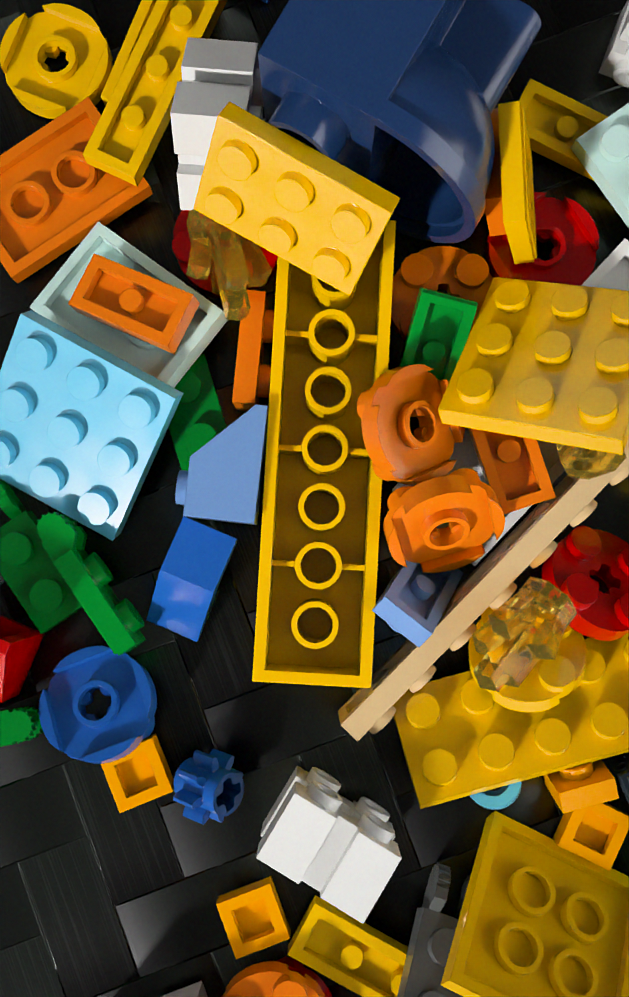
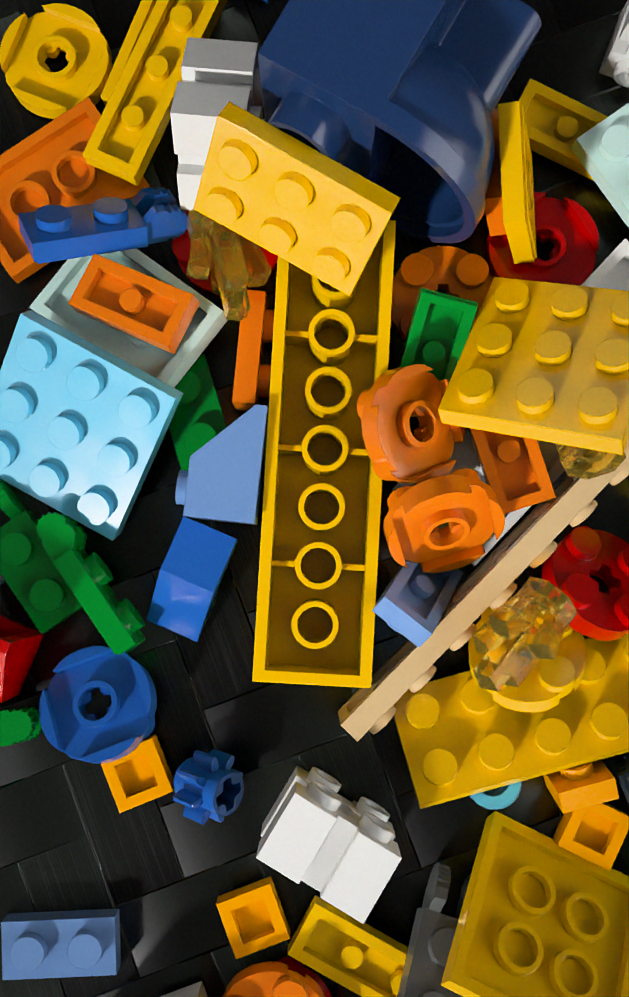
none -> medium blue plate [1,909,121,980]
none -> blue hinge [18,186,190,264]

